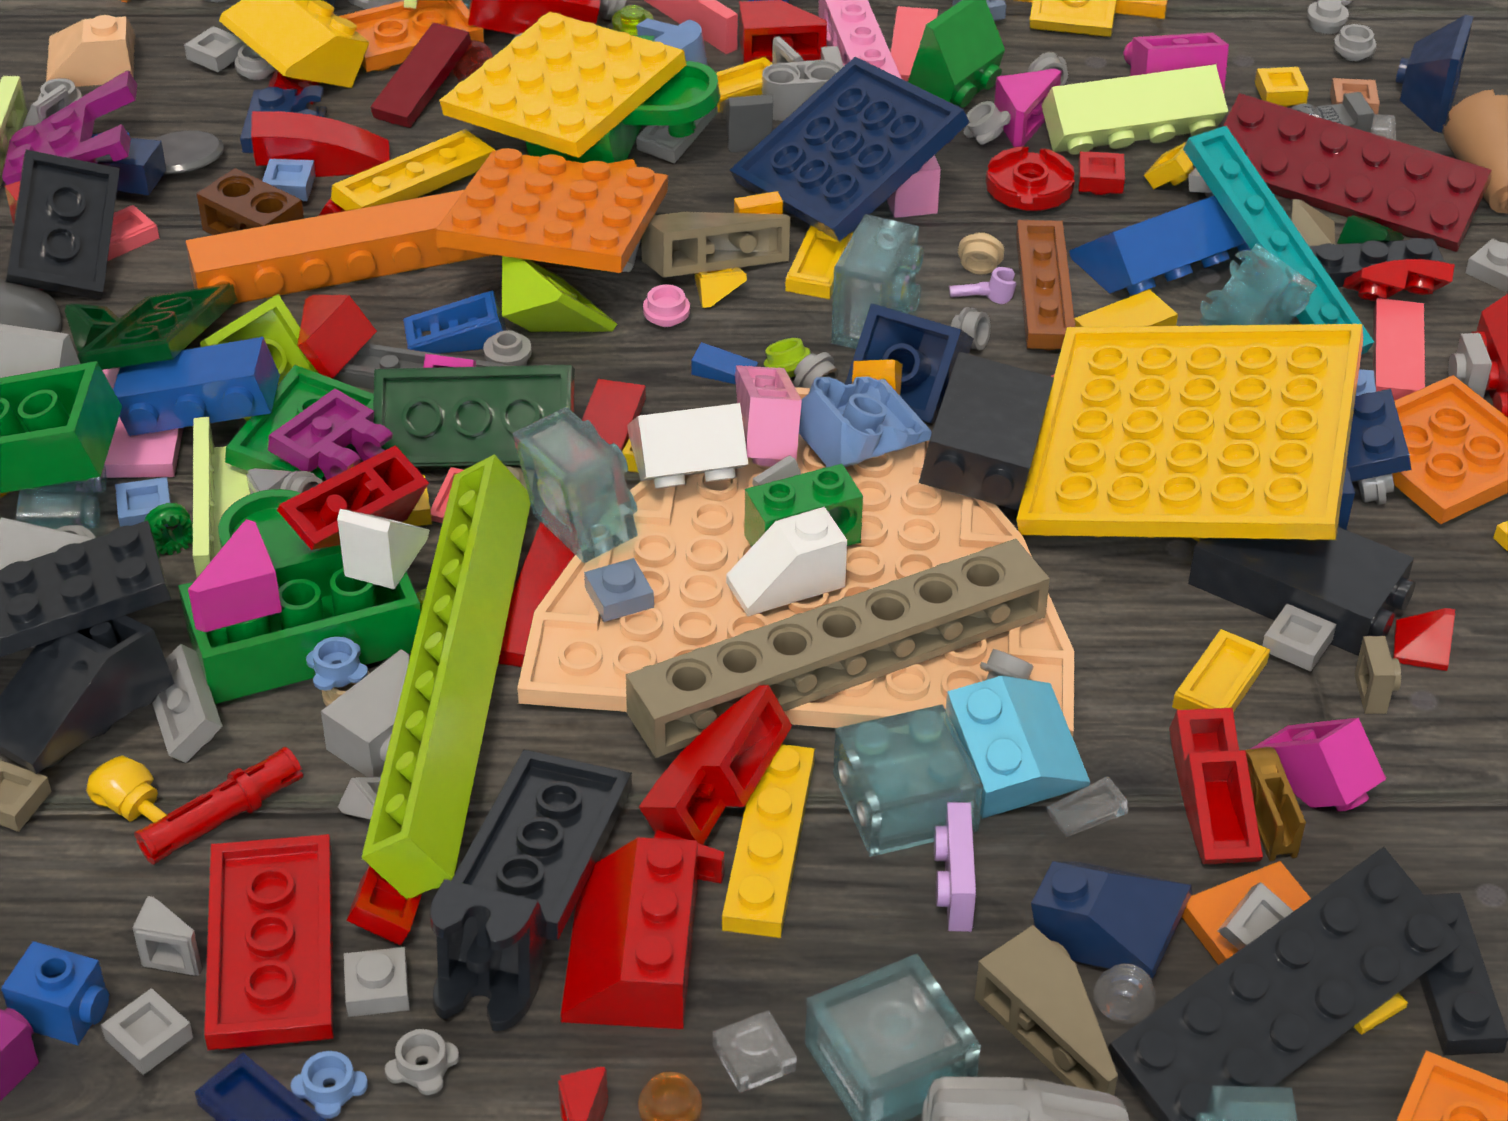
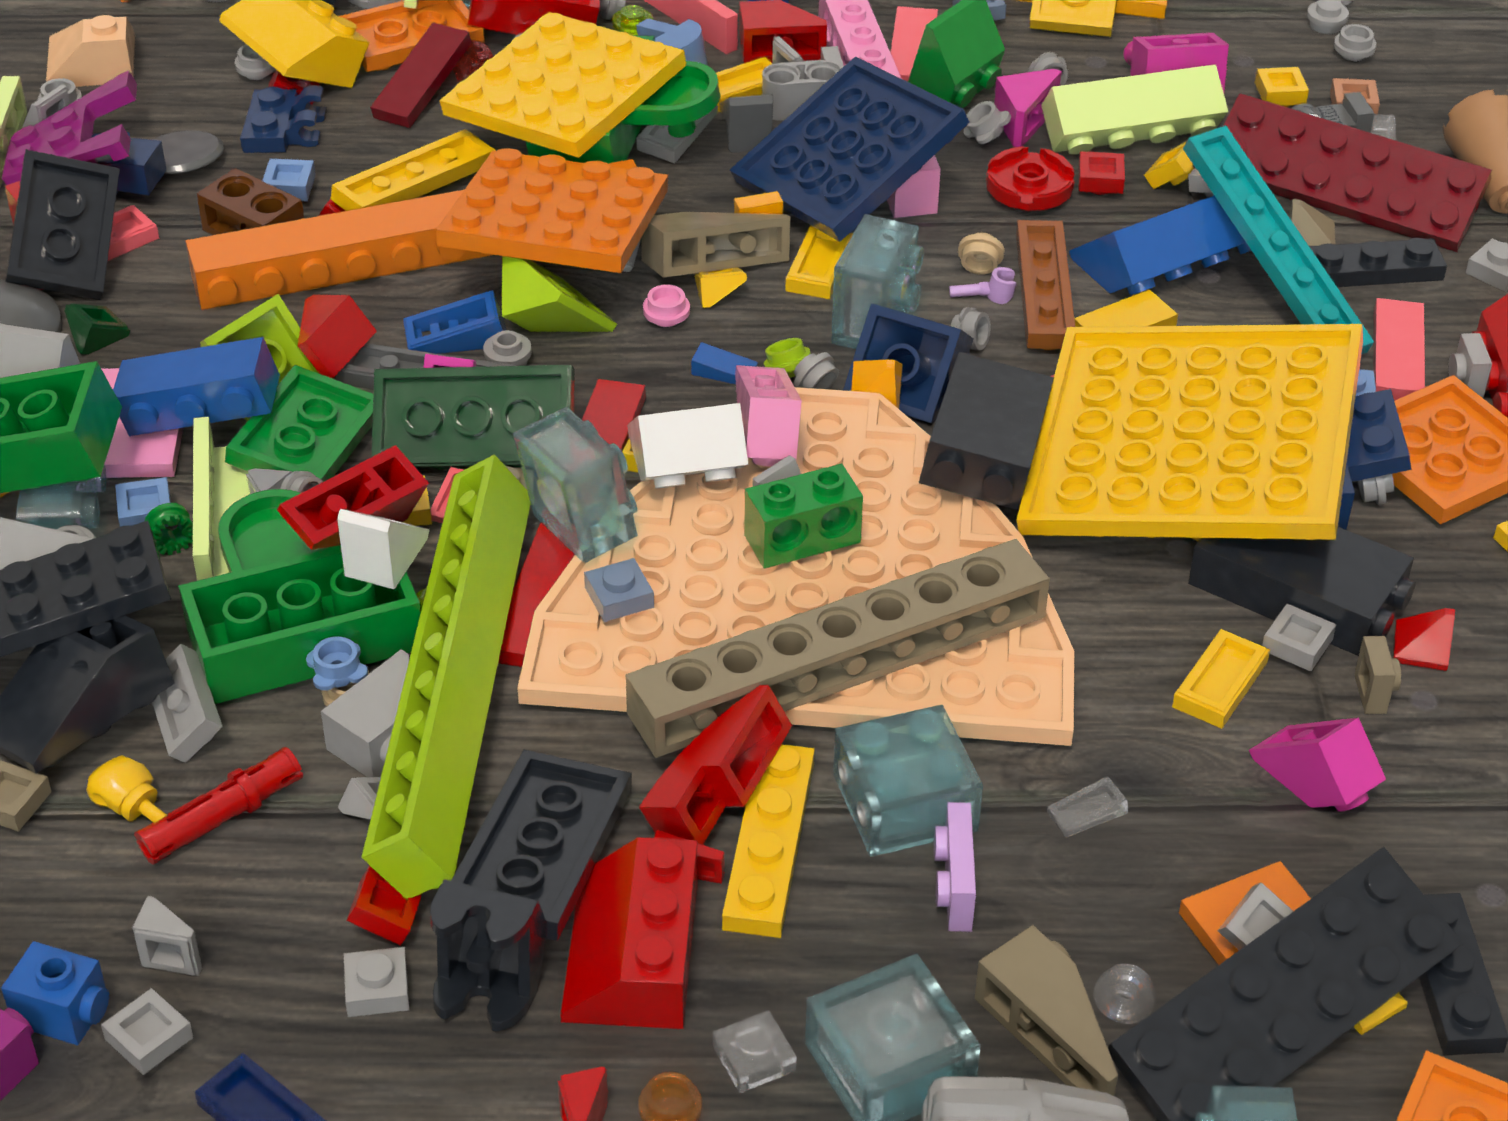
dark green tile [77,283,237,370] -> none
light grey plate [184,26,245,72] -> none
dark pink slope [188,519,282,632] -> none
red plate [204,834,334,1050] -> none
red slope [251,111,390,177] -> none
magenta plate [268,389,393,480] -> none
medium blue plate [291,1051,368,1119] -> none
light grey plate [385,1029,459,1095] -> none
white slope [726,507,847,616] -> none
medium blue slope [799,377,932,467] -> none
medium azure slope [944,675,1090,819] -> none
light grey plate [980,649,1034,680] -> none
dark blue slope [1031,861,1192,979] -> none
red slope [1169,708,1263,864] -> none
clear light blue brick [1199,243,1317,326] -> none
pearl gold piece [1245,747,1306,861] -> none
dark green slope [1337,215,1404,244] -> none
red slope [1343,259,1455,301] -> none
dark blue slope [1396,15,1474,133] -> none

